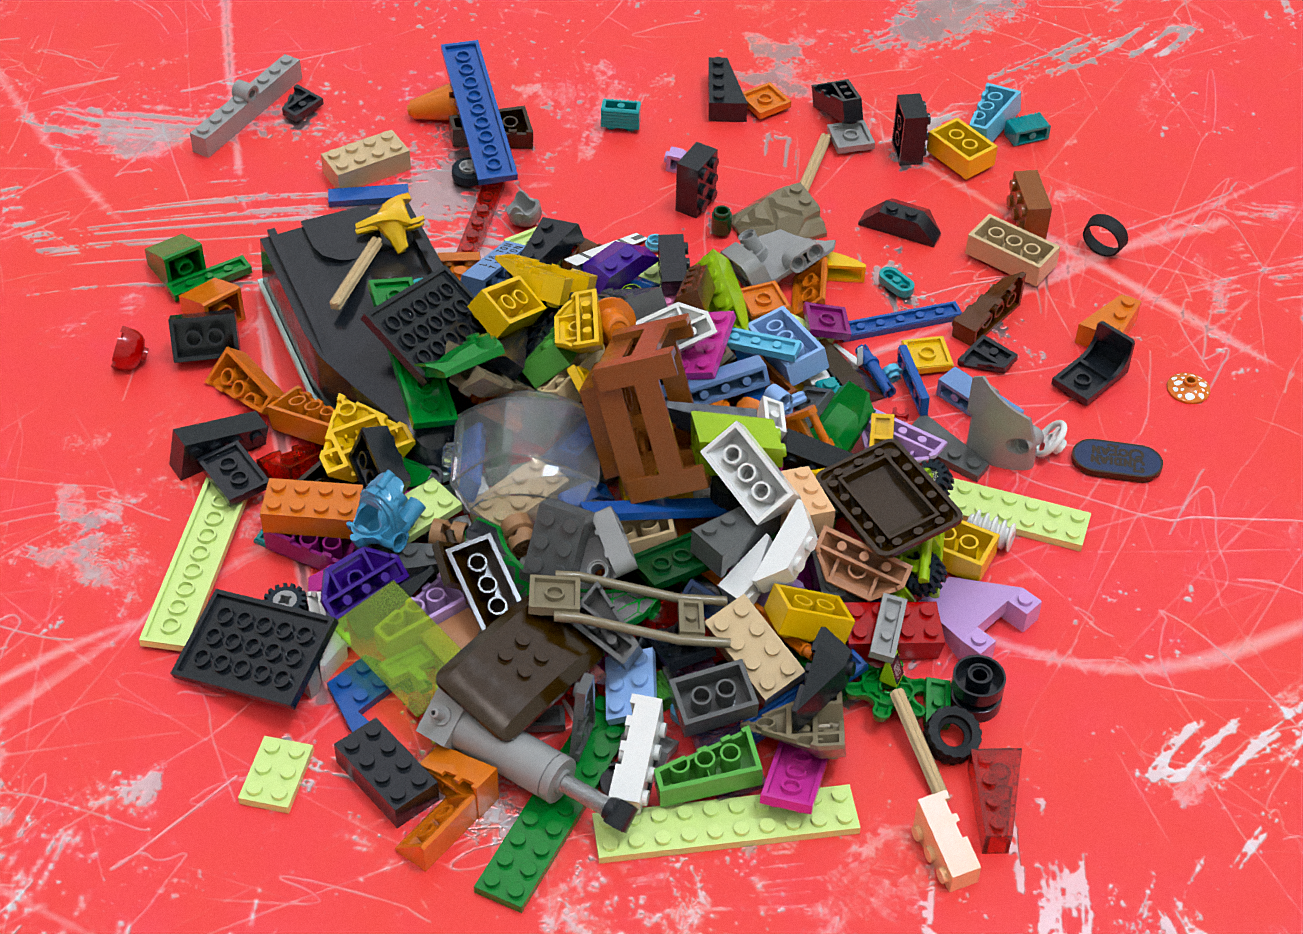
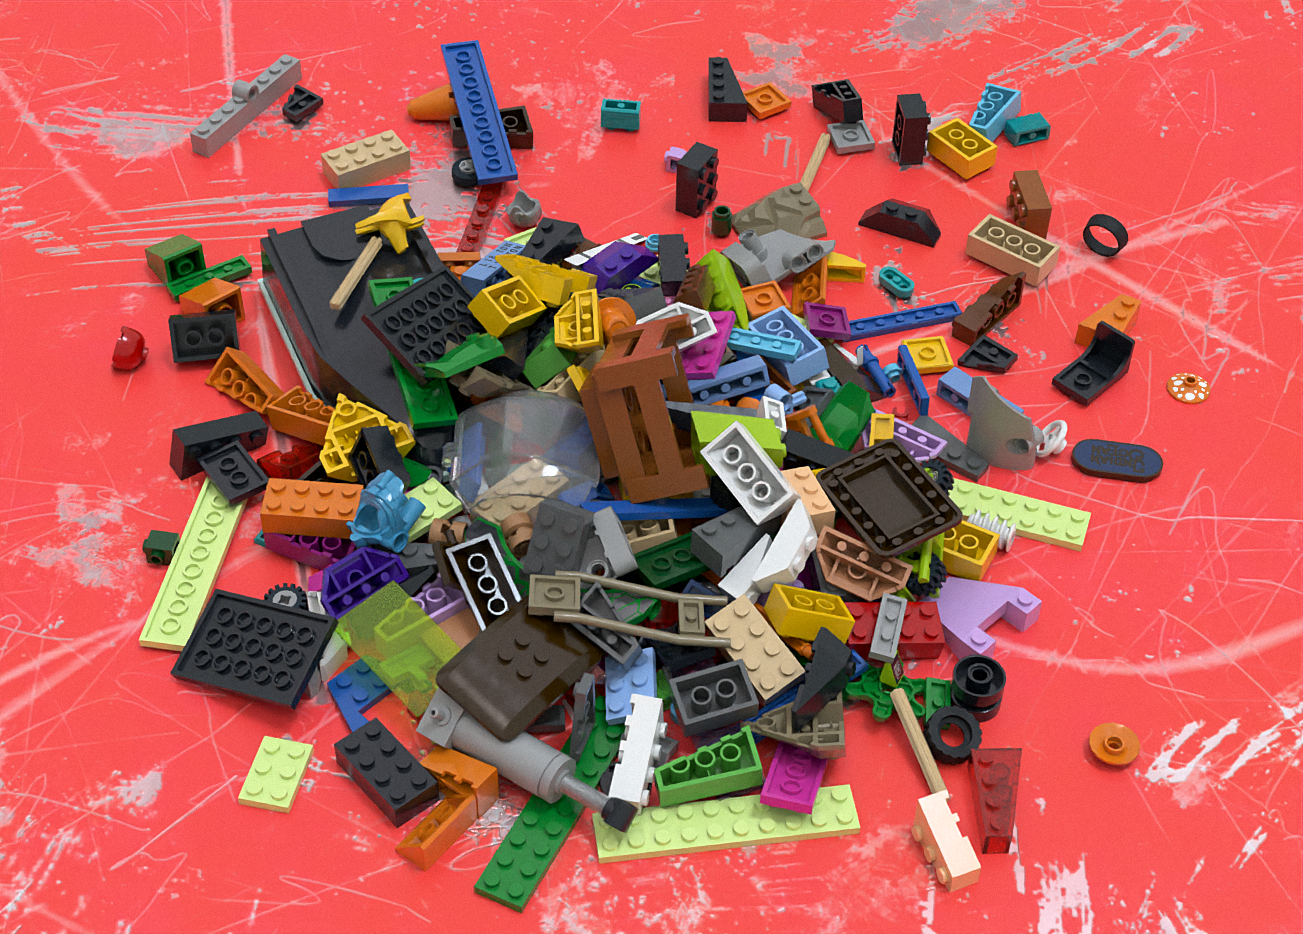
none -> dark green brick [142,530,180,566]
none -> orange dish [1089,722,1140,766]

